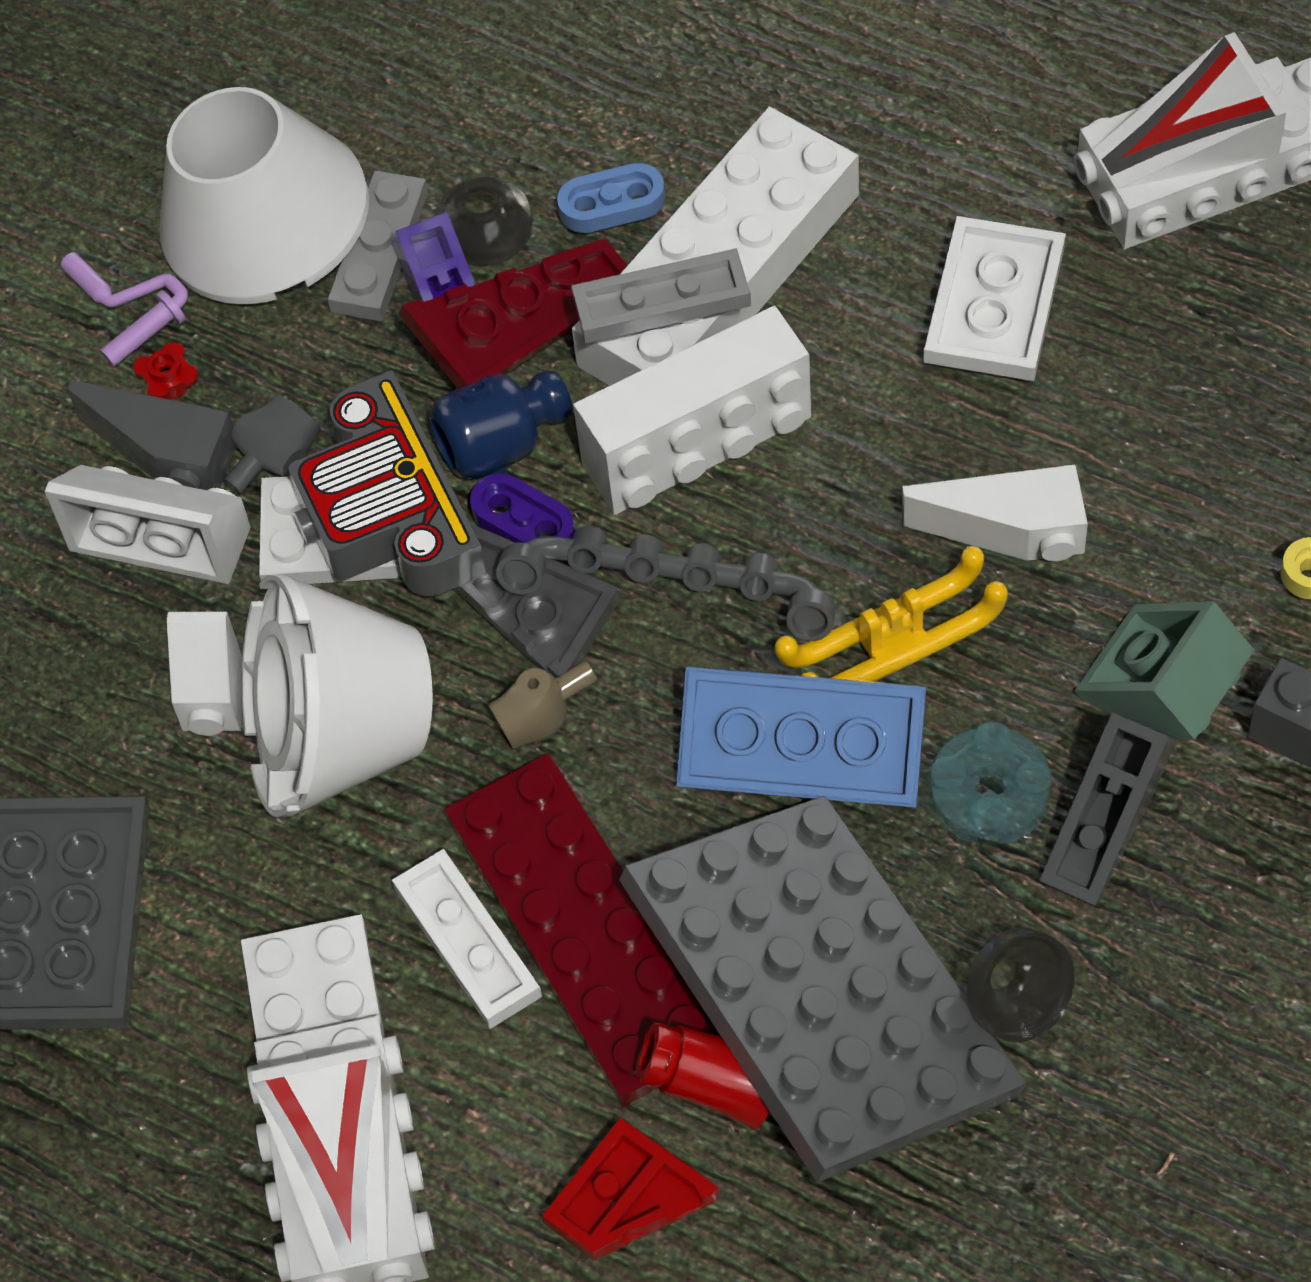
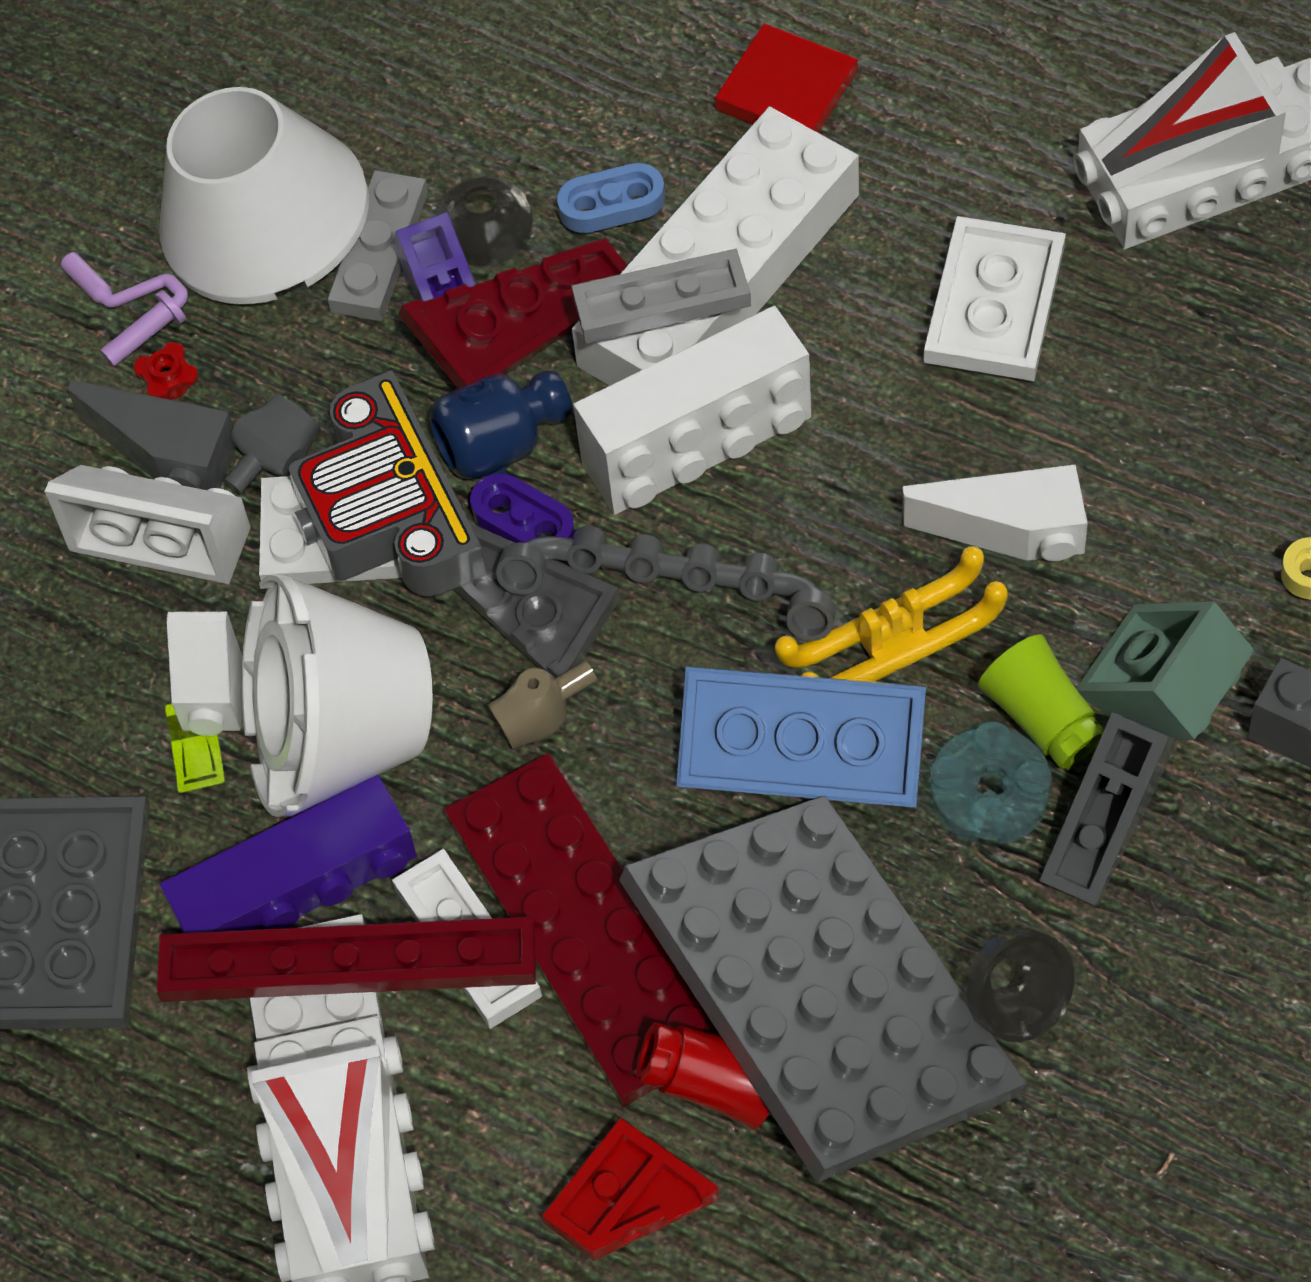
none -> dark red plate [156,917,536,1002]
none -> dark purple brick [159,775,417,933]
none -> clear neon green sticker [165,703,225,793]
none -> red tile [715,23,858,133]
none -> lime plant [978,634,1104,771]

